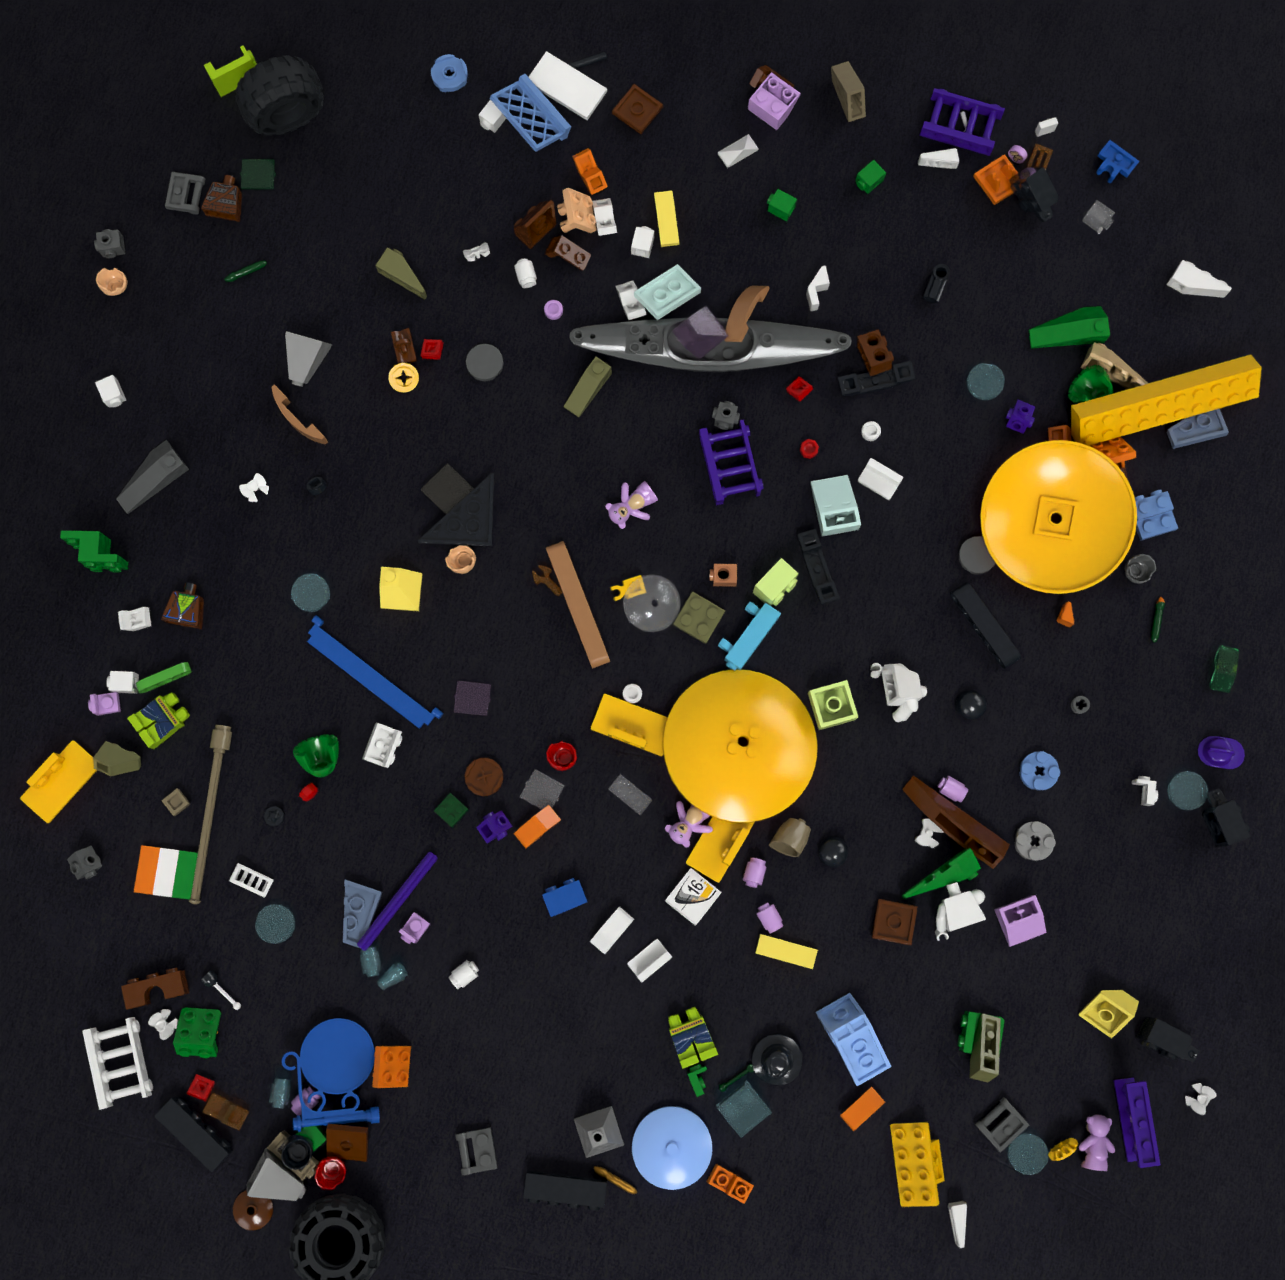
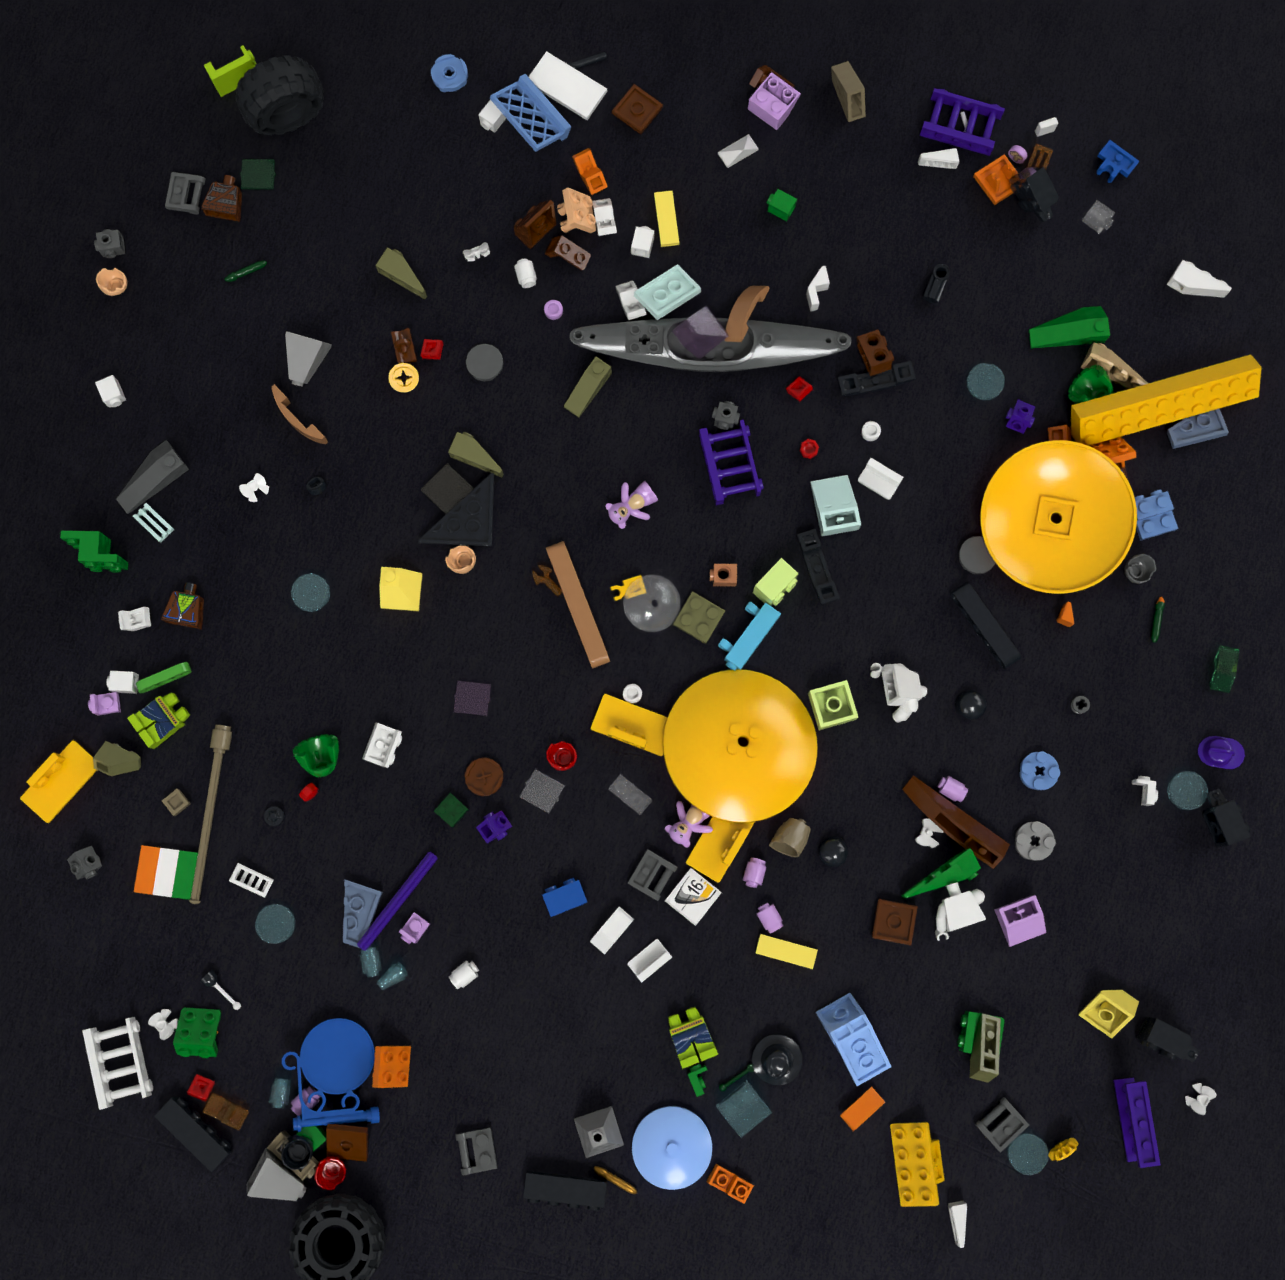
reddish brown arch [121,968,189,1010] -> none
reddish brown dish [233,1190,273,1230] -> none
blue piece [307,615,443,729] -> none
orange slope [514,805,561,849] -> none
green brick [856,160,886,194] -> none
lavender piece [1079,1115,1115,1171] -> none
none -> light aqua tile [133,503,174,543]
none -> olive slope [448,432,504,478]
none -> dark grey plate [628,849,678,901]

